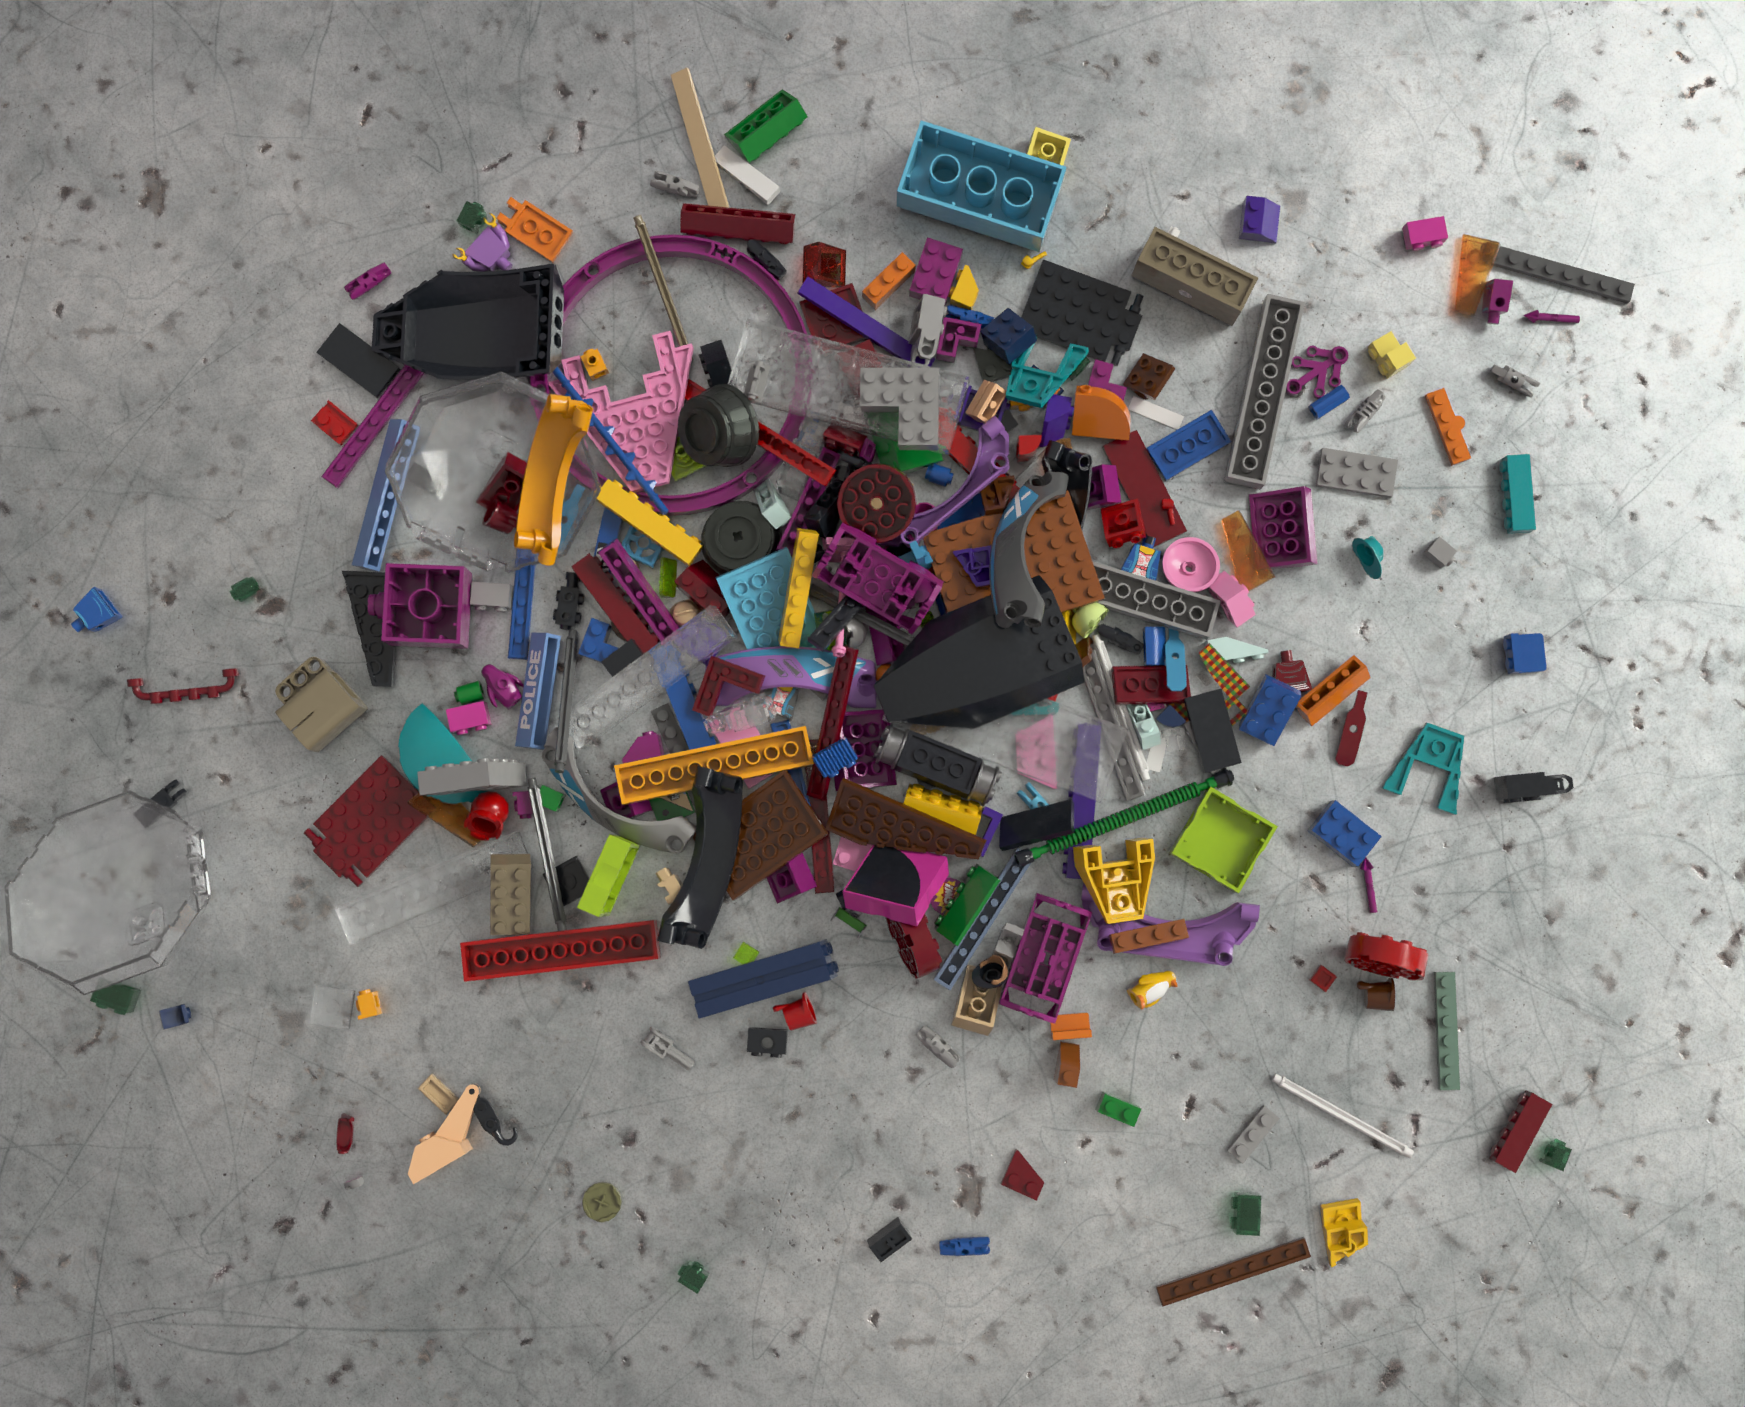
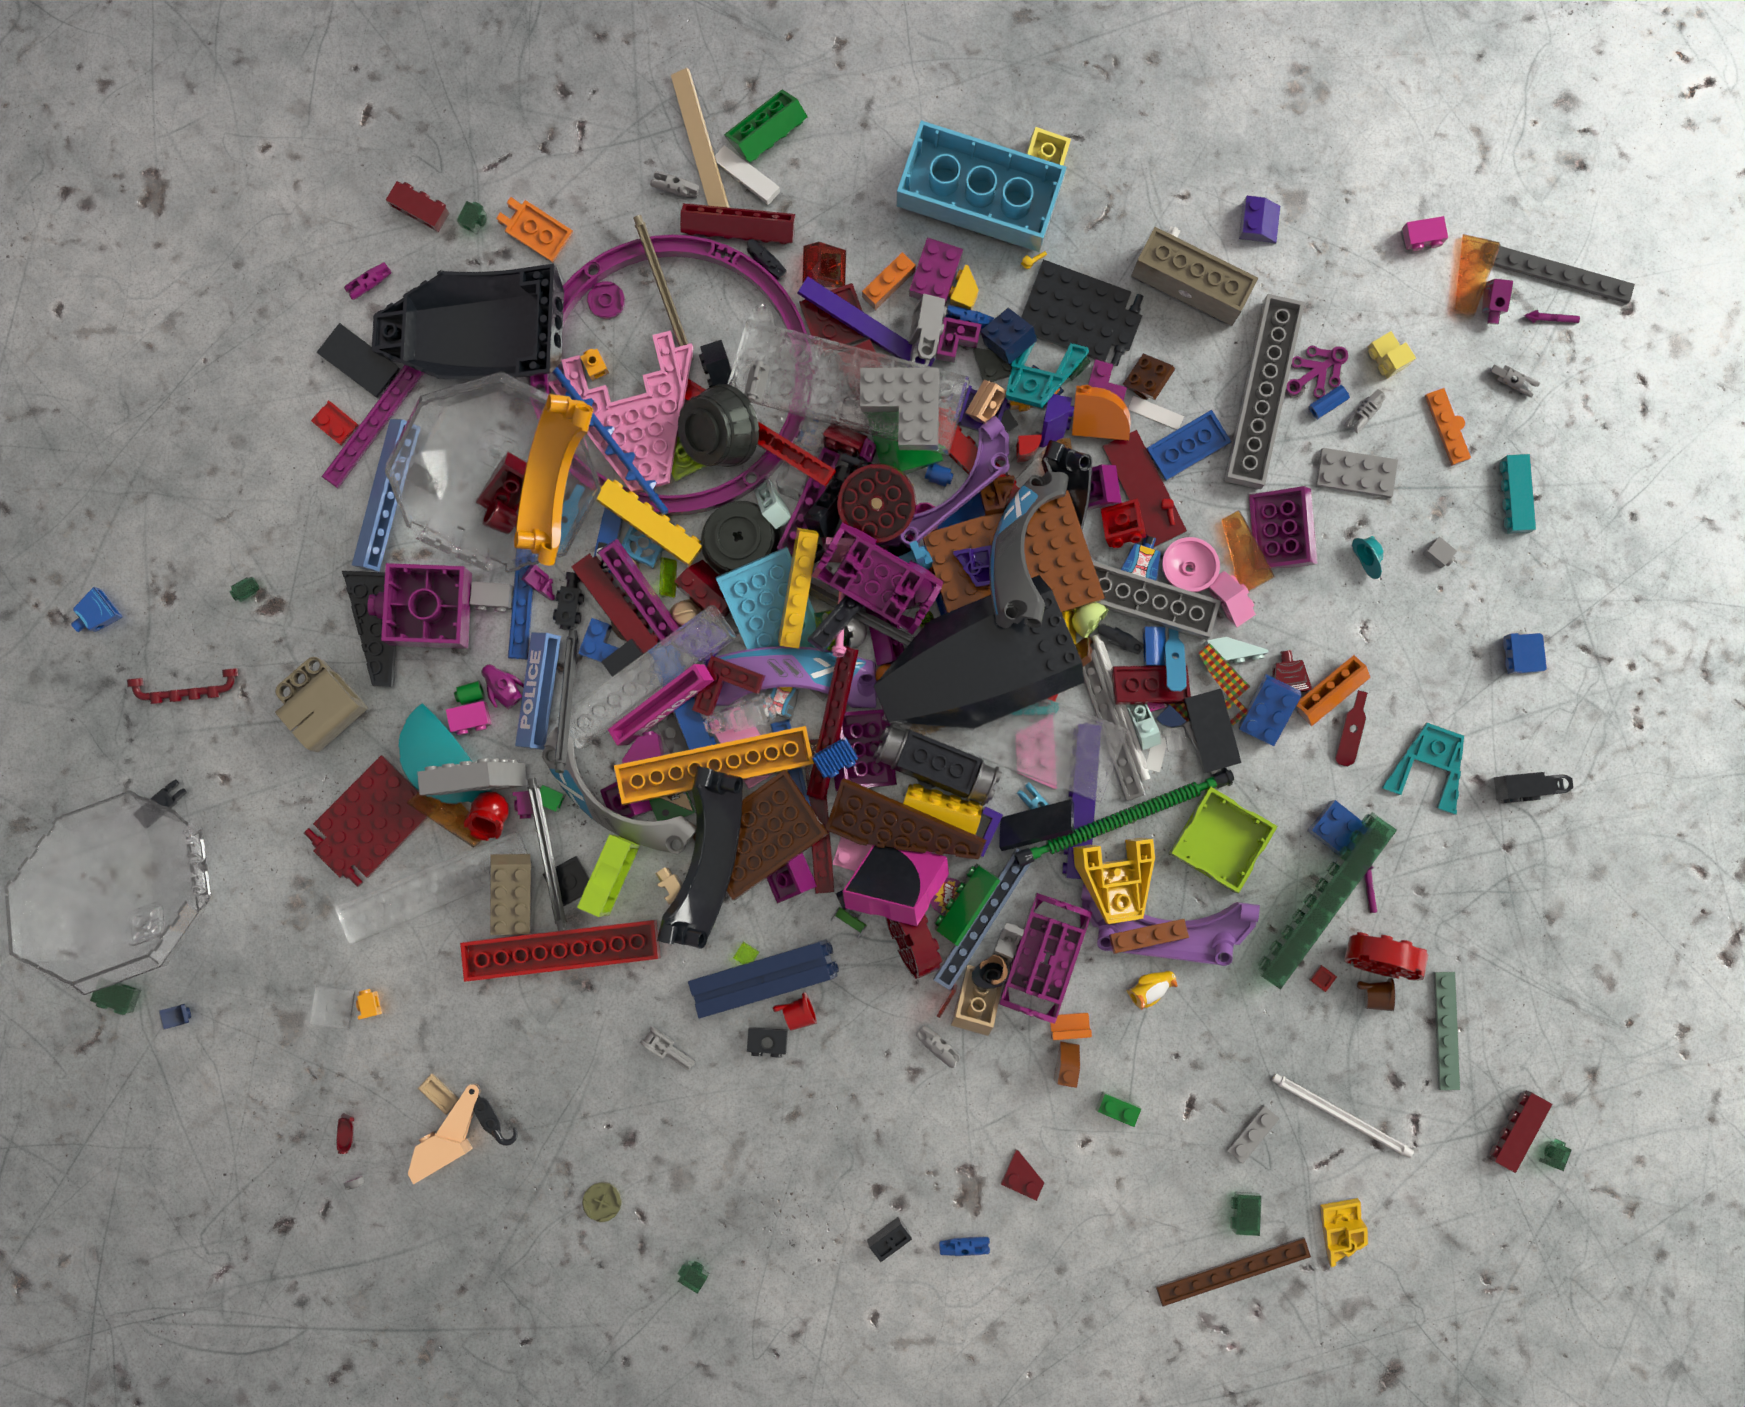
medium lavender torso [452,213,512,272] -> none
none -> dark red brick [386,181,450,232]
none -> magenta slope [521,564,555,601]
none -> magenta tile [587,281,625,319]
none -> dark pink brick [608,664,714,746]
none -> clear red piece [936,984,957,1018]
none -> clear green brick [1258,812,1397,990]

